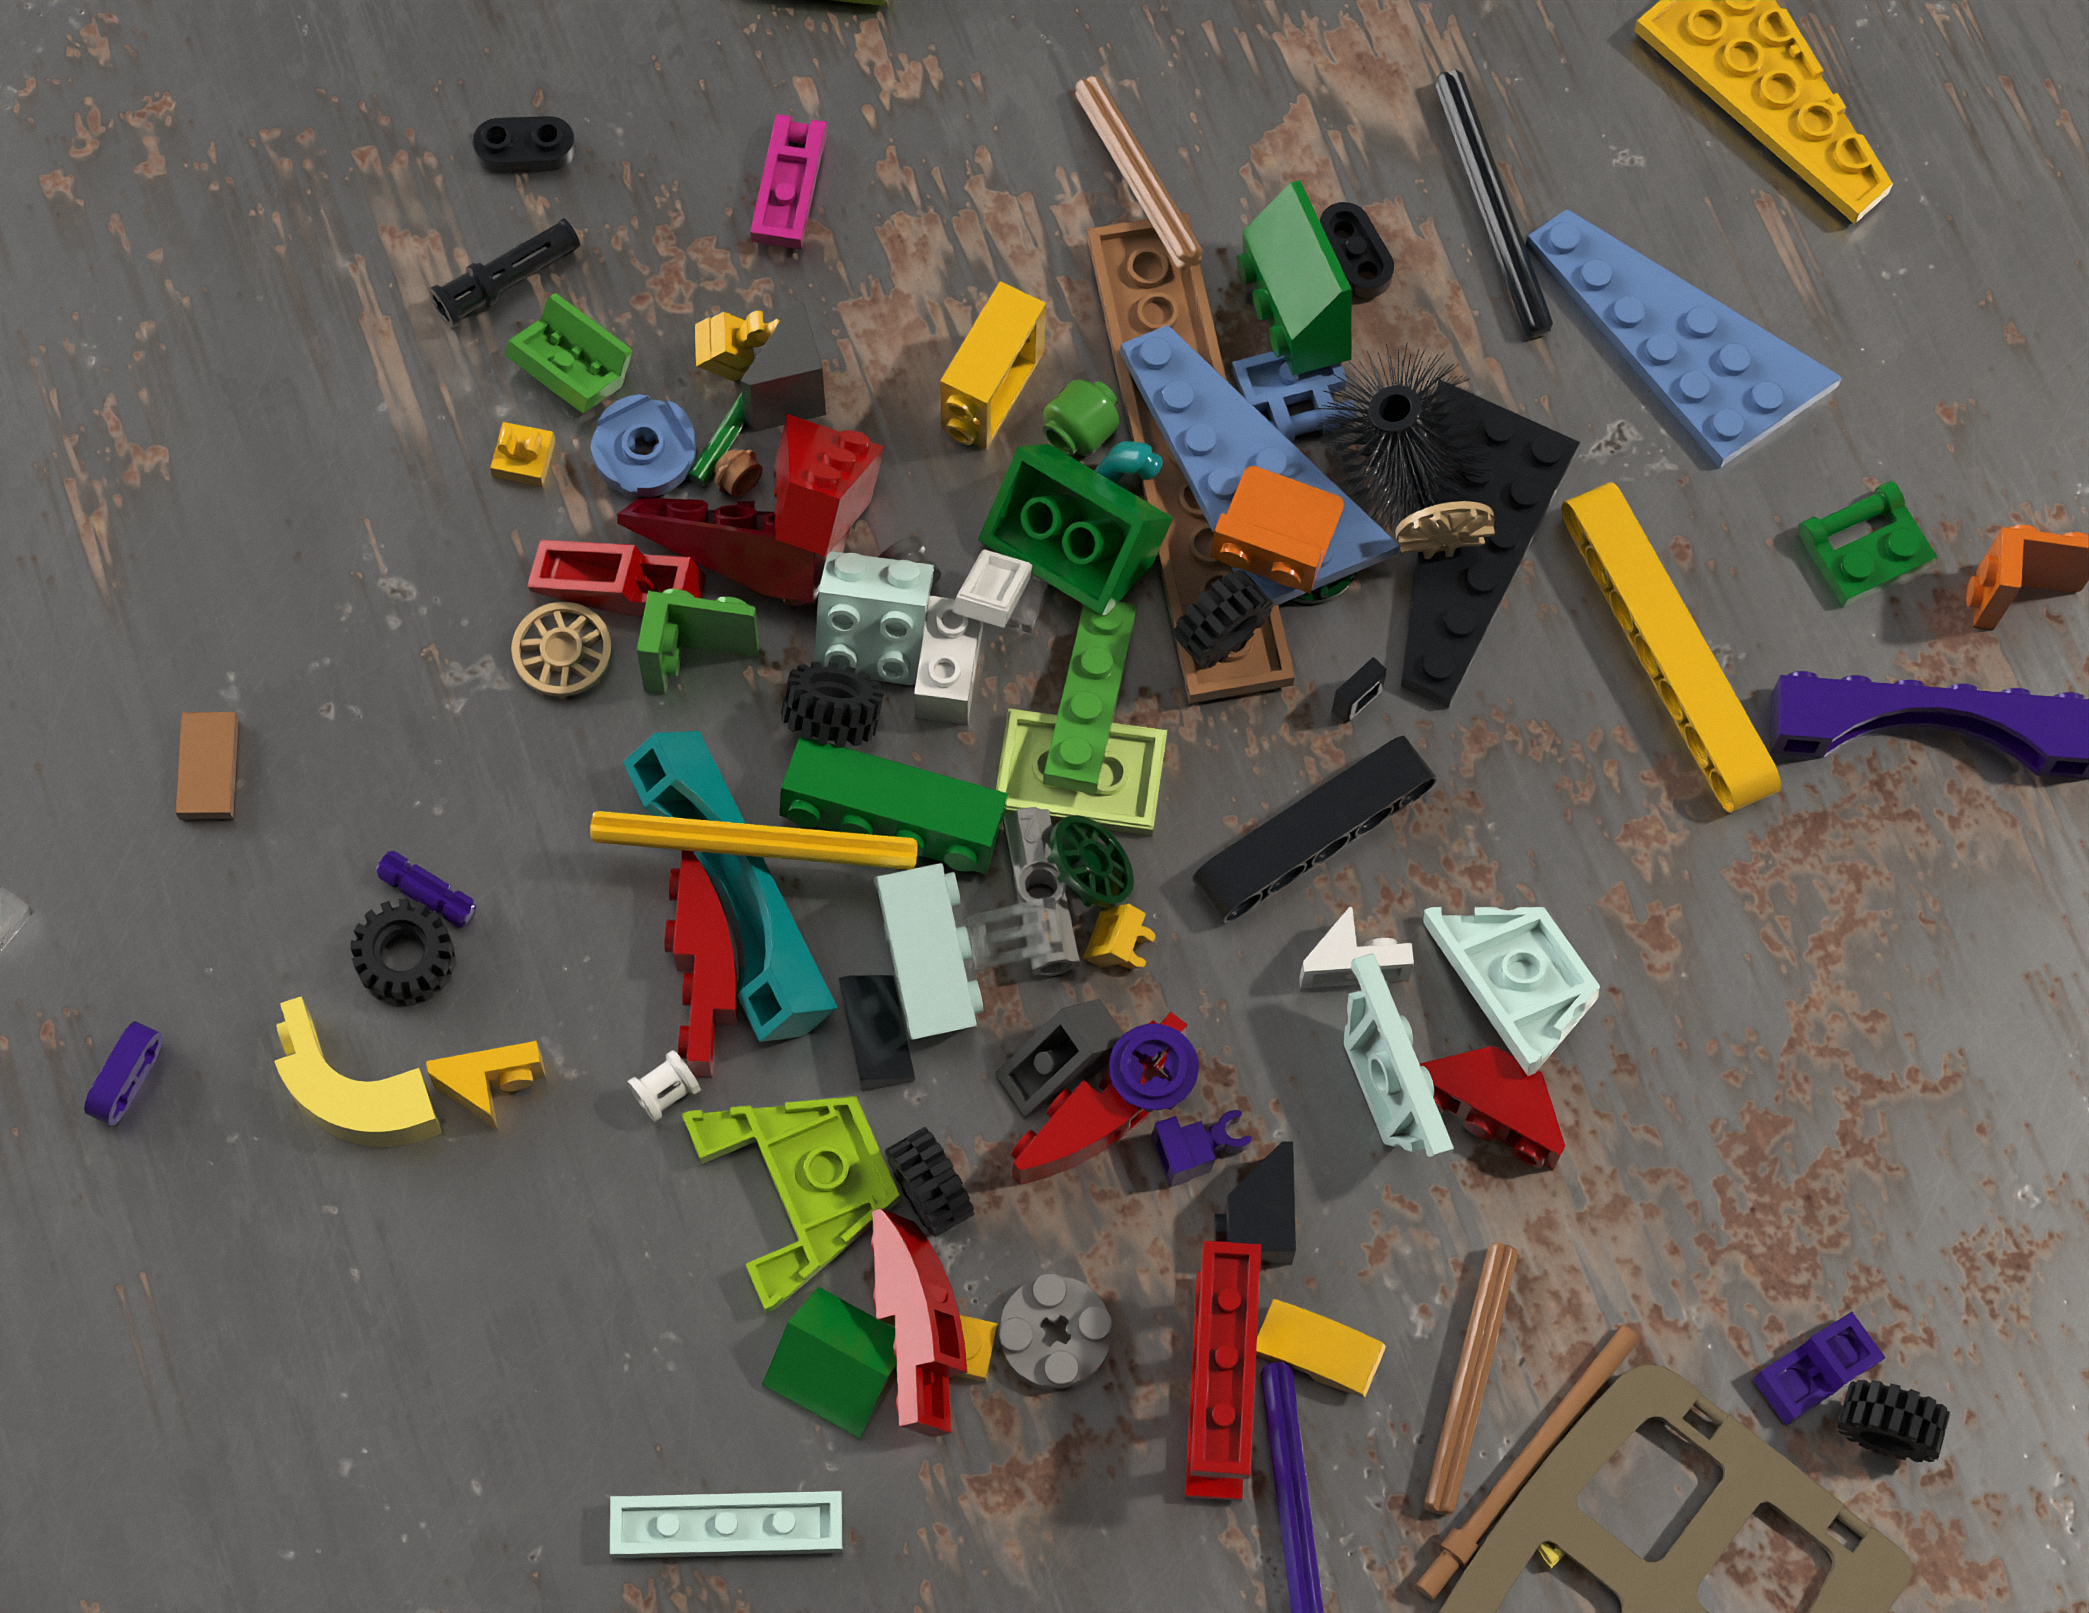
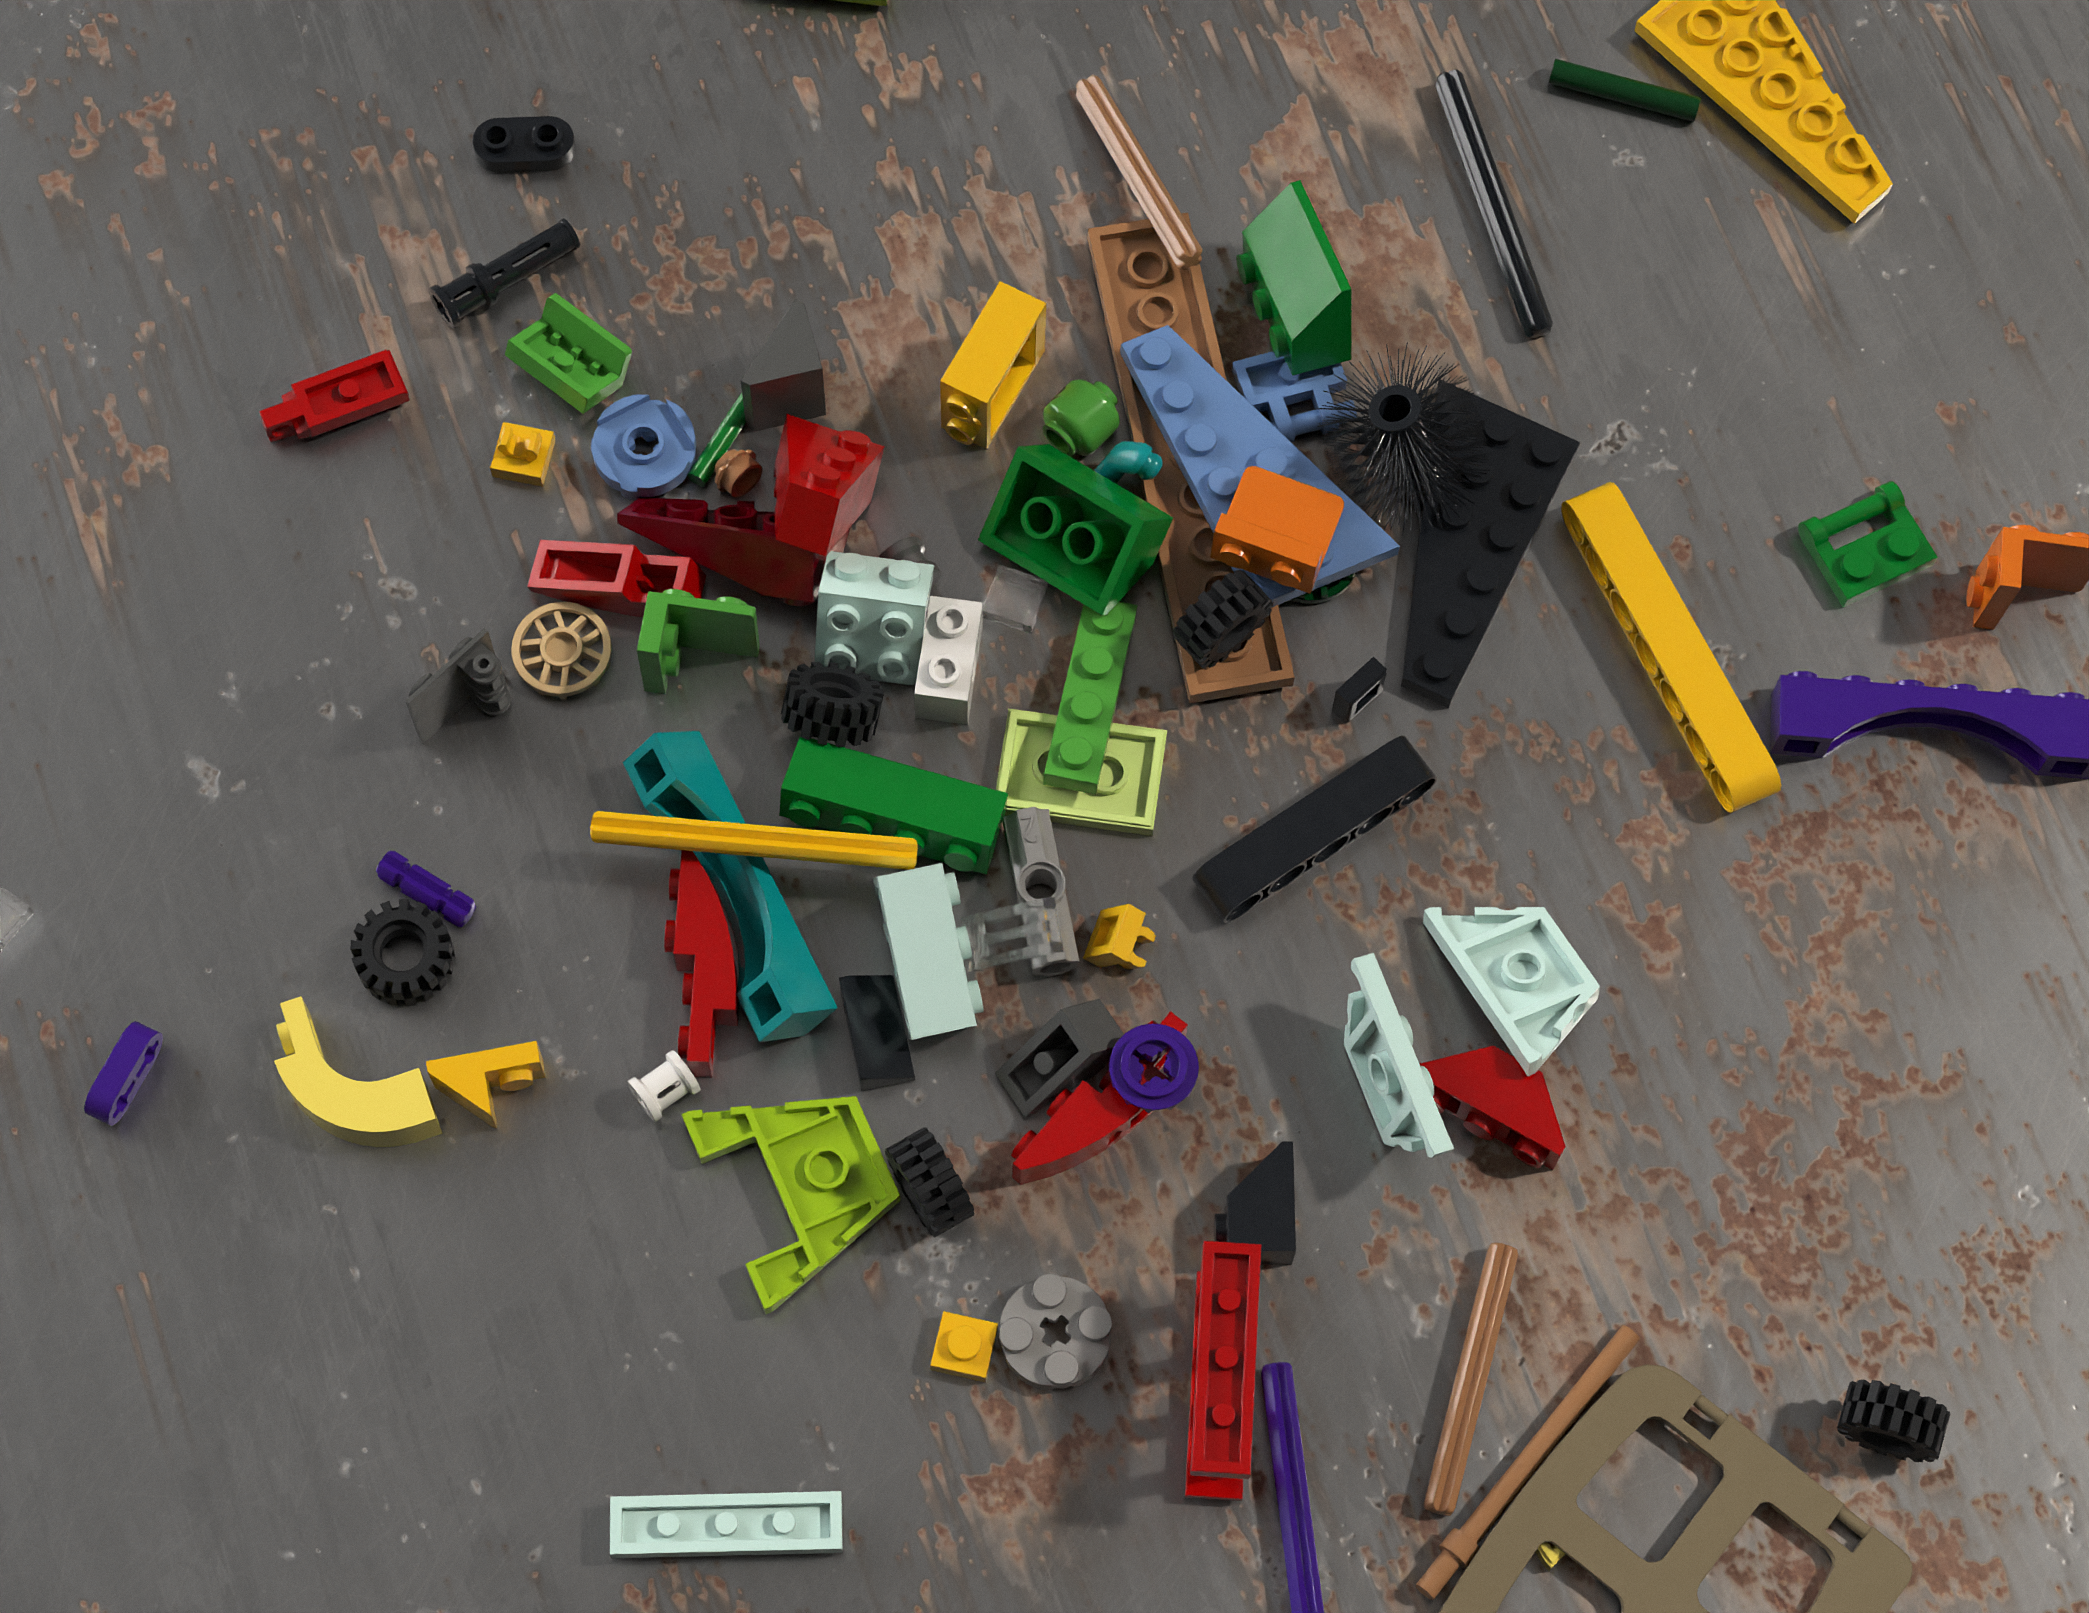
medium nougat tile [176,712,239,820] -> none
yellow piece [695,311,781,382] -> none
dark pink plate [750,114,828,250] -> none
green slope [762,1287,897,1440] -> none
red slope [871,1208,968,1437] -> none
white tile [953,550,1033,628] -> none
dark green wheel [1047,815,1134,912] -> none
dark purple piece [1151,1110,1252,1188] -> none
yellow slope [1256,1299,1386,1398] -> none
white slope [1299,907,1414,989] -> none
black plate [1320,202,1394,298] -> none
tan wheel [1395,501,1495,559] -> none
medium blue wing [1525,209,1842,468] -> none
dark purple slope [1753,1311,1886,1426] -> none
none -> red hinge [259,349,410,442]
none -> dark grey hinge [405,628,511,744]
none -> dark green piece [1548,59,1701,122]

